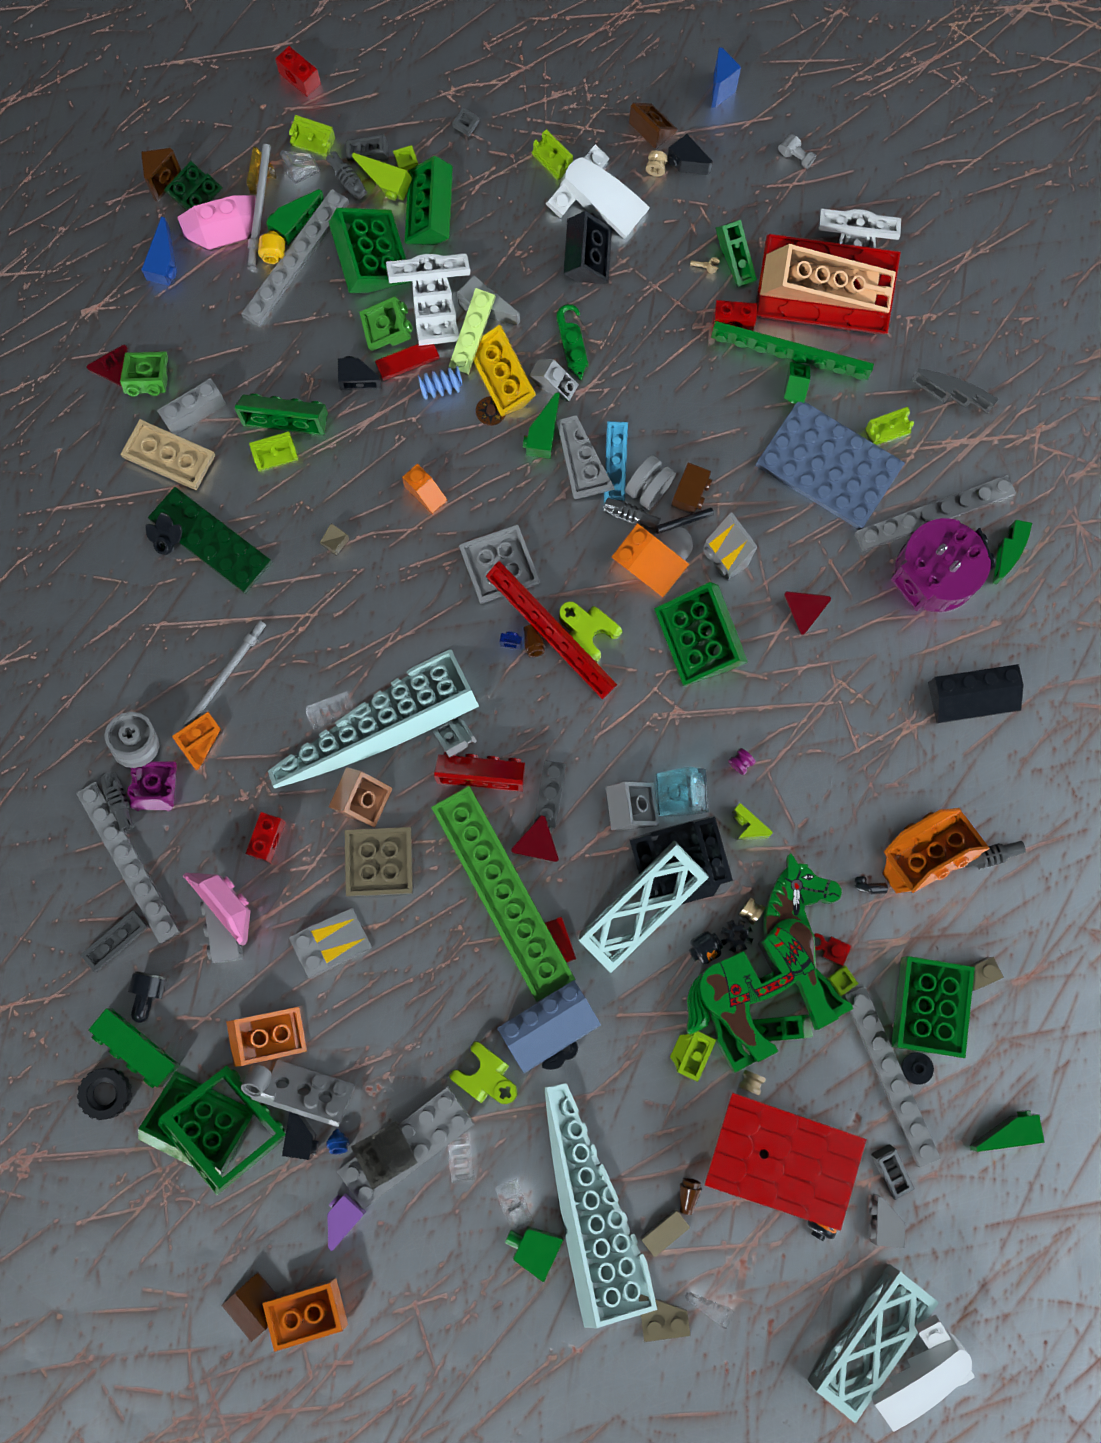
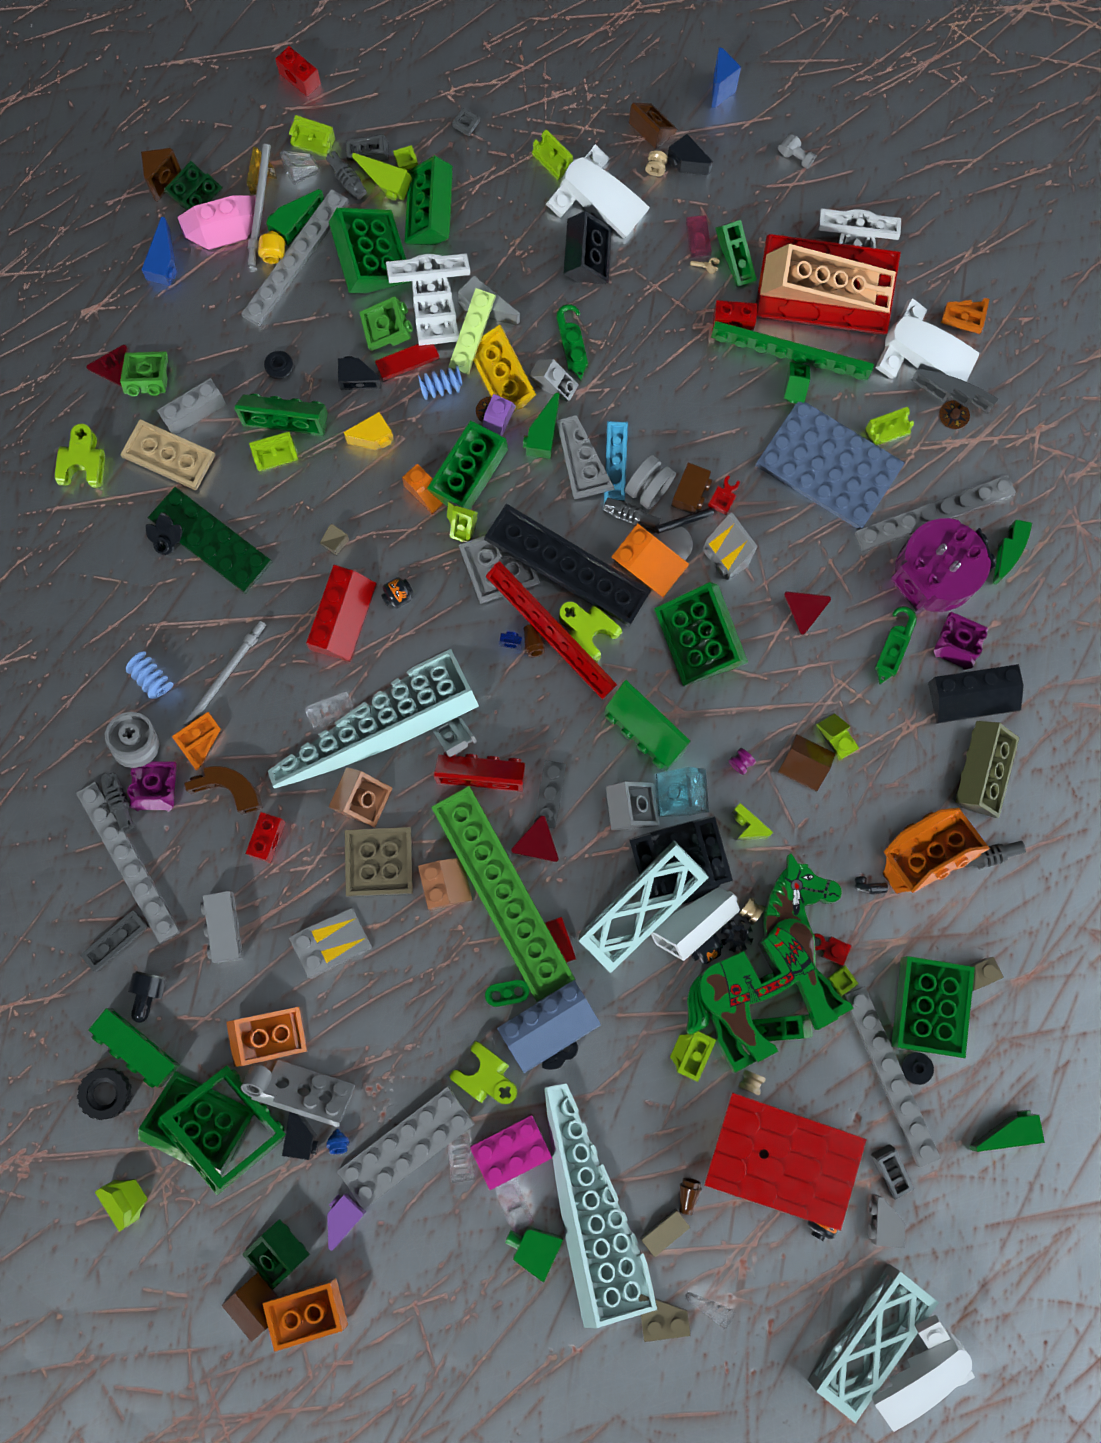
bright pink wedge [182,873,250,945] -> none
clear smoke slope [351,1121,418,1189] -> none
none -> lime piece [55,424,105,488]
none -> lime slope [95,1179,148,1232]
none -> light blue piece [126,651,173,699]
none -> reddish brown arch [184,766,263,815]
none -> dark green slope [242,1219,310,1290]
none -> black piece [264,351,293,379]
none -> red slope [306,565,377,662]
none -> yellow slope [343,412,394,450]
none -> black head [381,577,414,609]
none -> nougat slope [418,858,473,911]
none -> green slope [427,420,509,510]
none -> lime slope [447,502,478,543]
none -> dark pink brick [470,1114,552,1190]
none -> medium lavender slope [482,394,516,436]
none -> black plate [484,503,651,627]
none -> green plate [485,980,529,1007]
none -> green slope [605,680,691,771]
none -> white slope [651,887,740,961]
none -> clear pink plate [686,215,712,257]
none -> red plate [708,476,740,515]
none -> reddish brown slope [778,734,835,792]
none -> lime slope [816,713,859,761]
none -> green plate [874,606,917,685]
none -> white slope [875,298,980,382]
none -> magenta slope [933,612,988,670]
none -> piece [939,400,970,429]
none -> orange wing [941,298,990,334]
none -> olive slope [955,721,1020,819]

